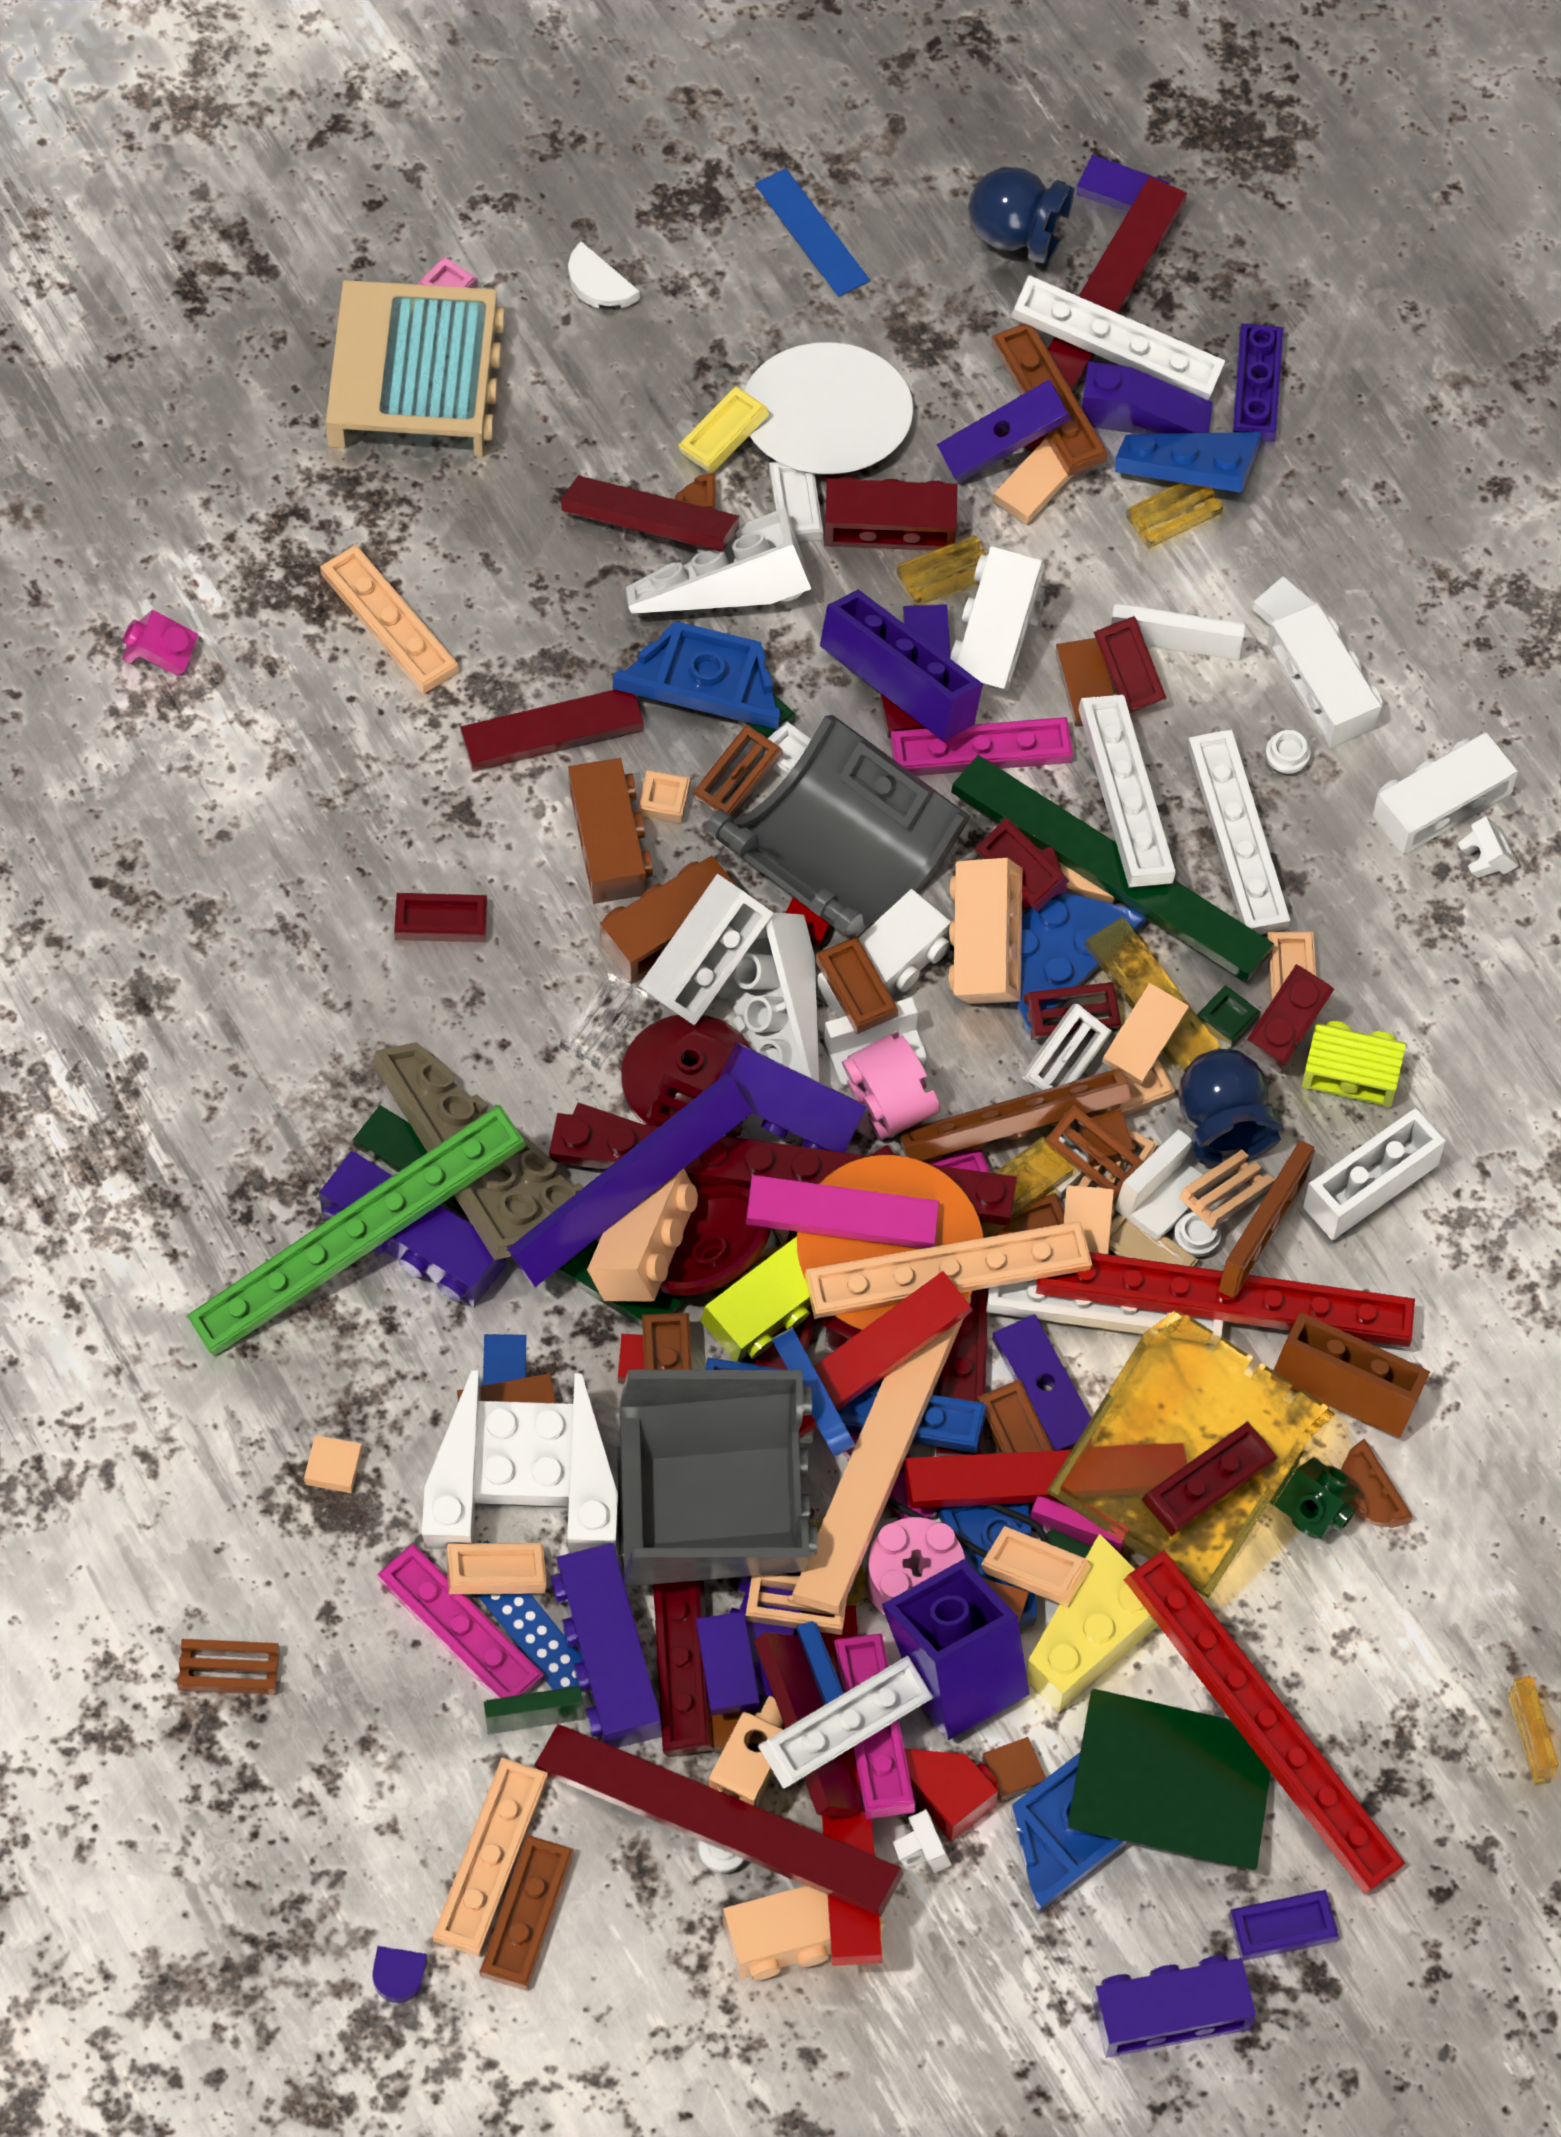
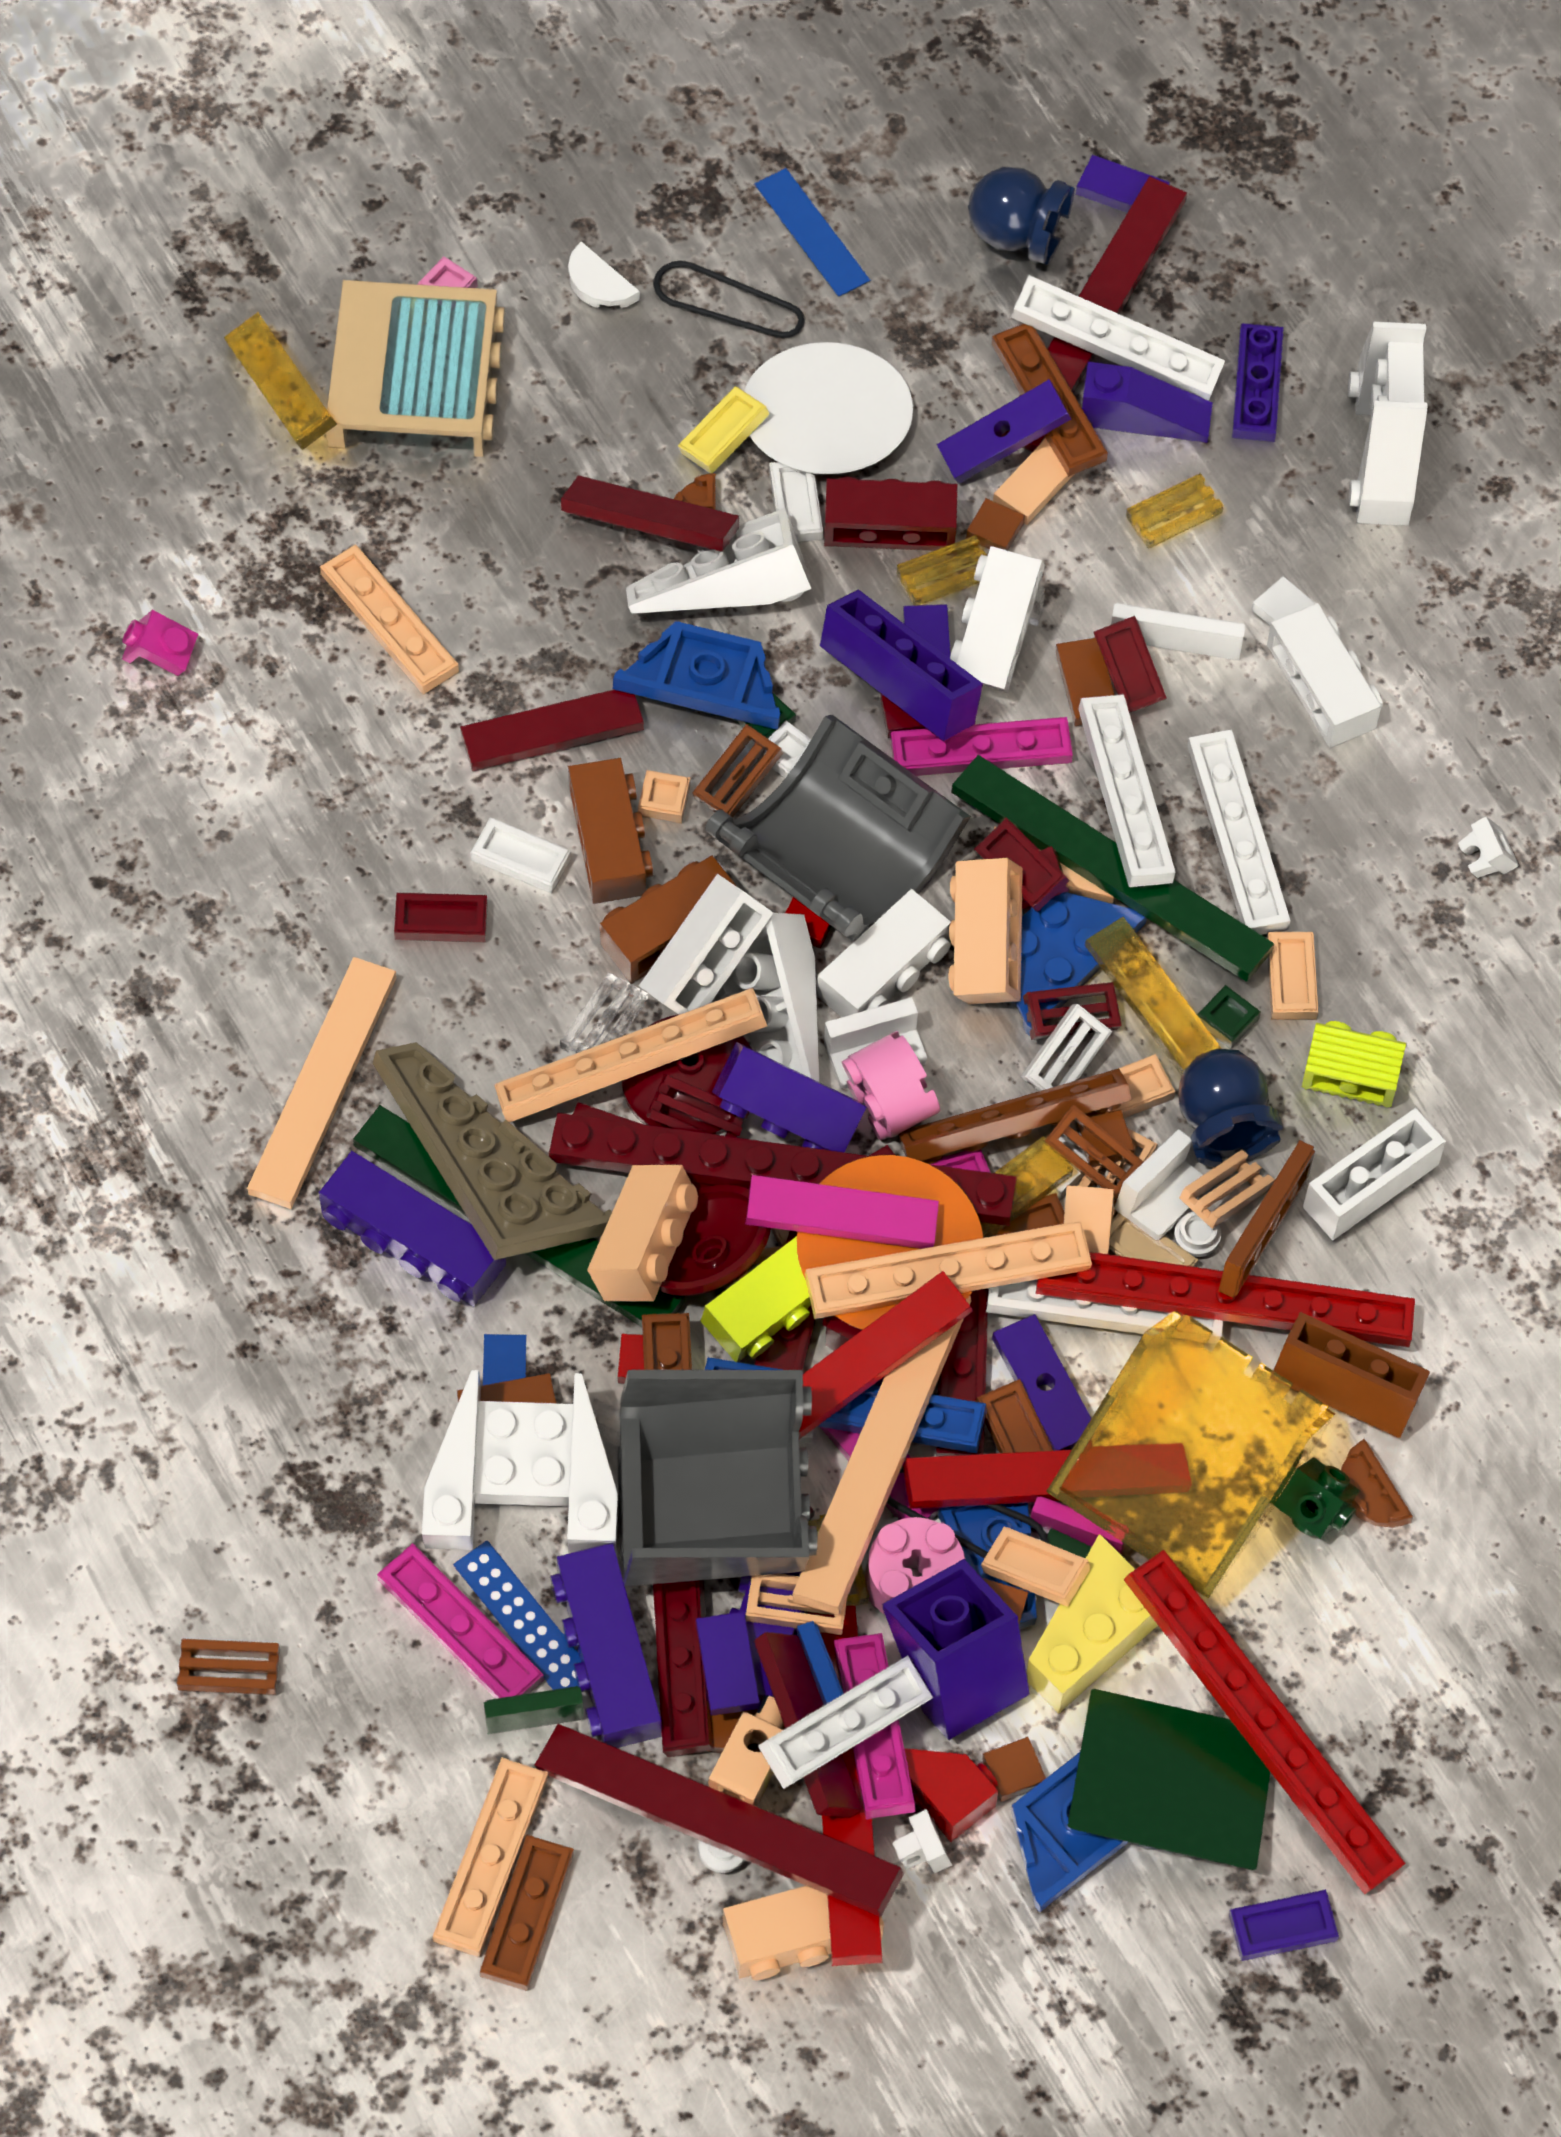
bright green tile [187,1104,527,1357] -> none
light nougat tile [304,1435,362,1493] -> none
dark purple tile [372,1946,427,2003] -> none
light nougat tile [445,1543,547,1594] -> none
dark purple tile [507,1074,753,1287] -> none
blue beam [771,1327,855,1457] -> none
dark orange tile [816,936,898,1034] -> none
dark purple brick [1092,1955,1256,2058] -> none
light nougat tile [1102,983,1189,1085] -> none
blue wing [1115,432,1262,493] -> none
dark red tile [1141,1421,1278,1537] -> none
dark red brick [1241,964,1334,1072] -> none
white plate [1265,730,1310,774] -> none
white brick [1372,732,1518,856] -> none
clear yellow tile [1507,1676,1559,1786] -> none
none -> clear yellow tile [223,312,337,450]
none -> light nougat tile [247,957,397,1209]
none -> white tile [470,817,571,894]
none -> light nougat tile [494,988,767,1123]
none -> black piece [653,260,805,338]
none -> dark orange tile [966,498,1025,551]
none -> white wedge [1348,322,1427,526]

